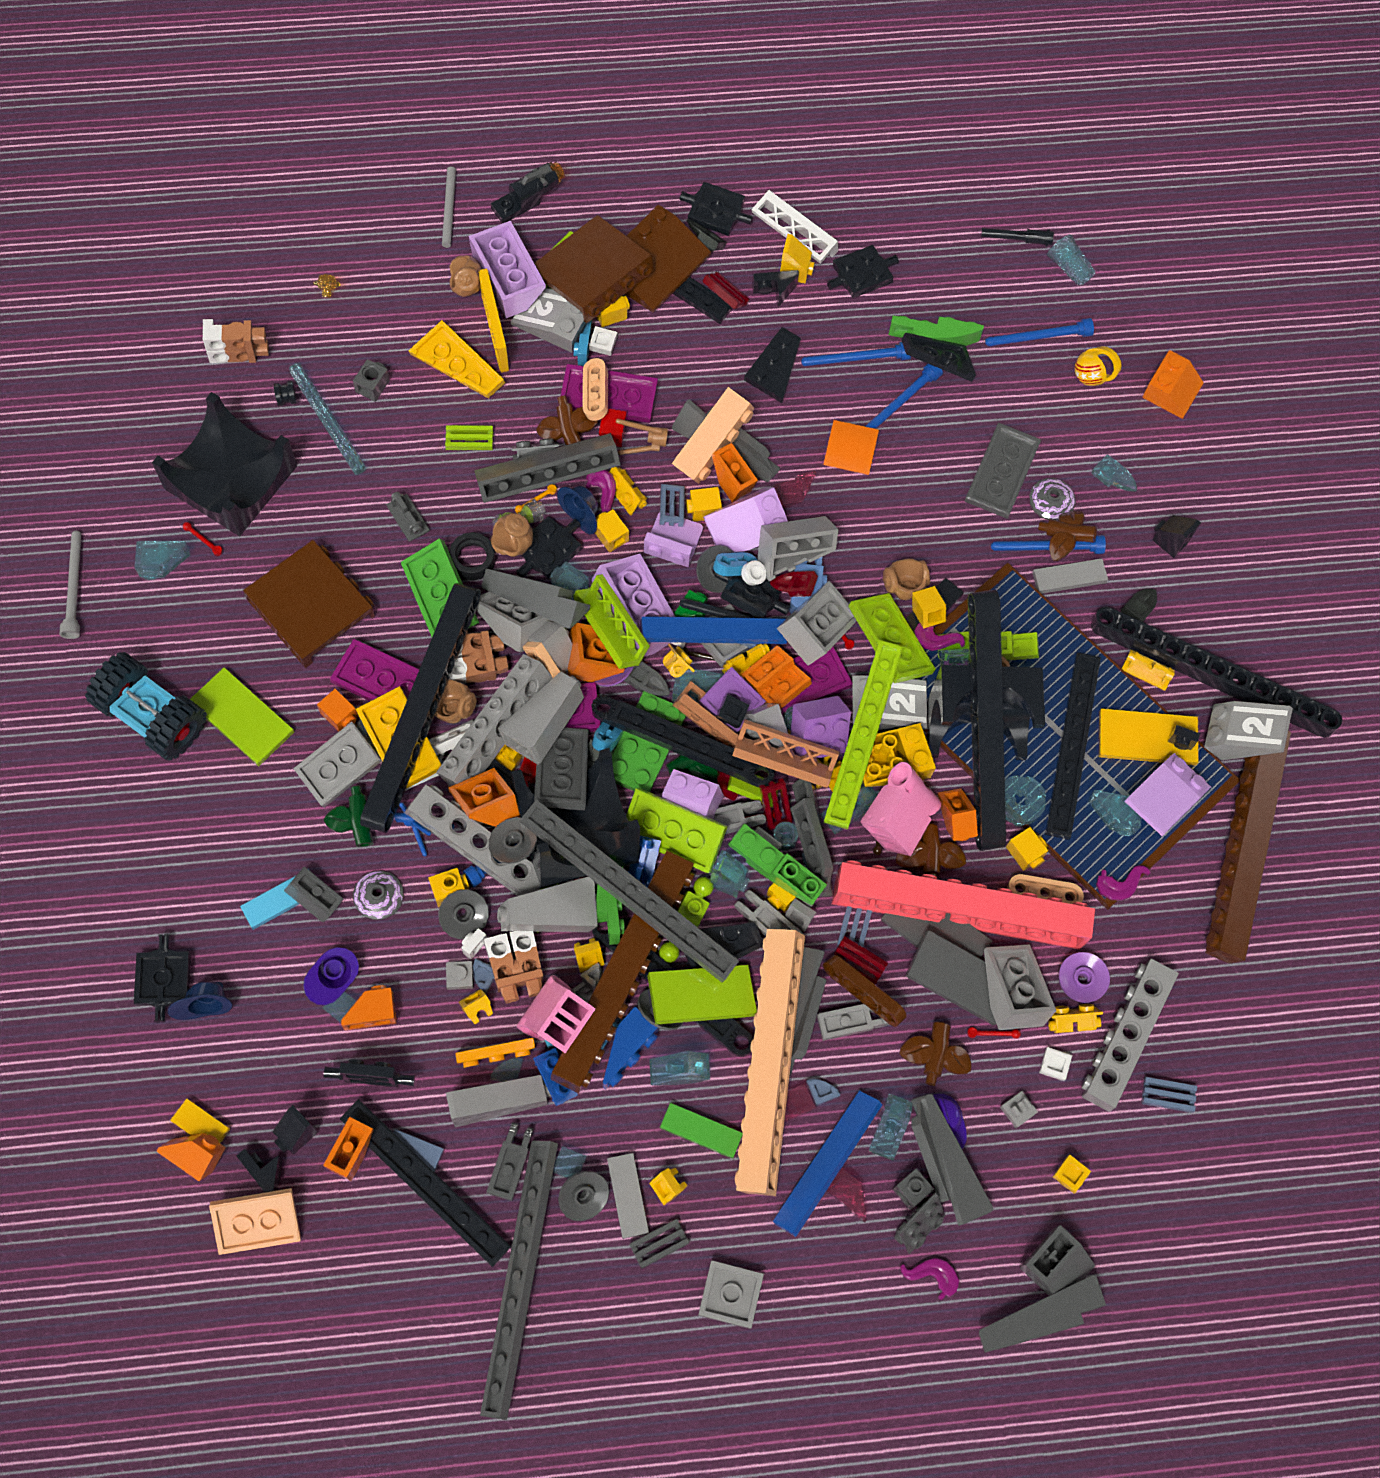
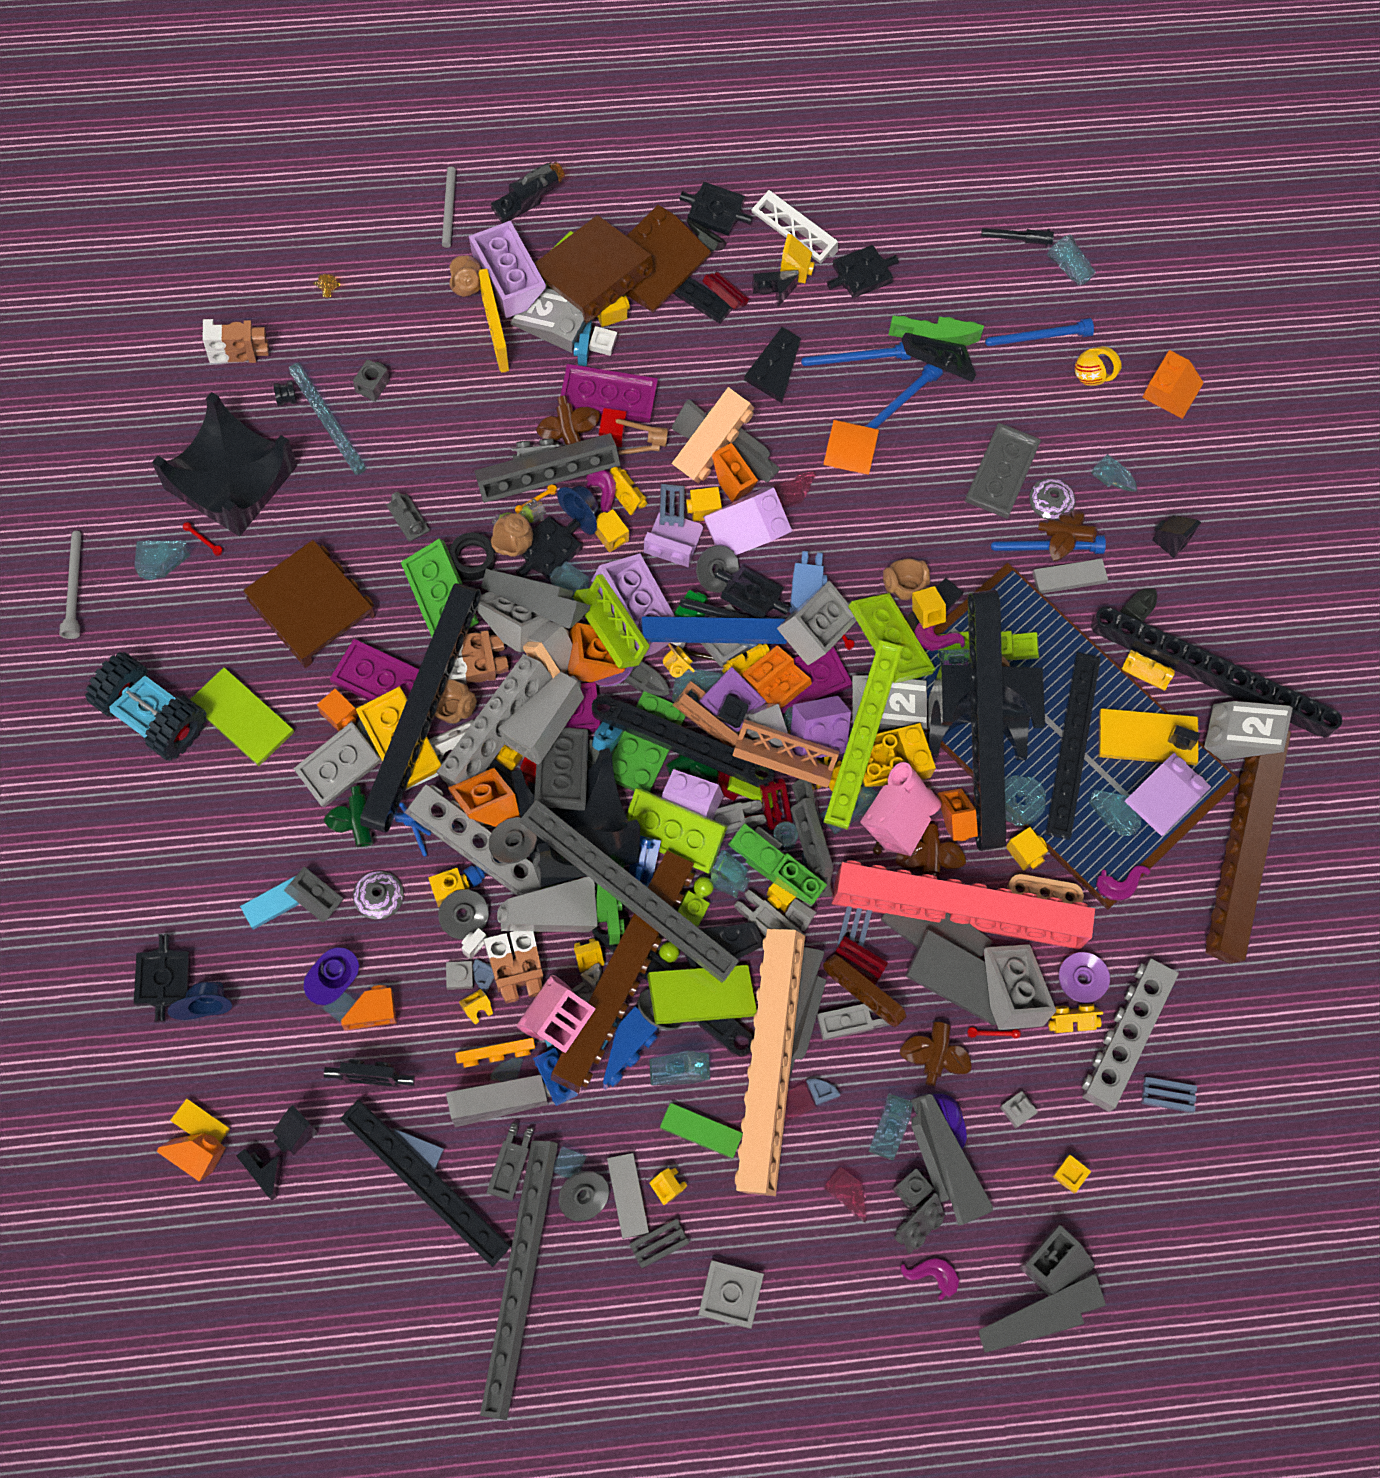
light nougat tile [209,1188,301,1255] -> none
orange slope [323,1117,374,1181] -> none
yellow wing [409,320,505,398] -> none
lime tile [445,425,493,450] -> none
light nougat plate [583,358,608,421] -> none
dark azure beam [713,552,757,576] -> none
white tile [741,560,766,586] -> none
light grey wedge [757,516,838,581] -> none
dark red plate [770,571,818,597] -> none
blue tile [773,1090,882,1237] -> none
white tile [1039,1047,1072,1081] -> none

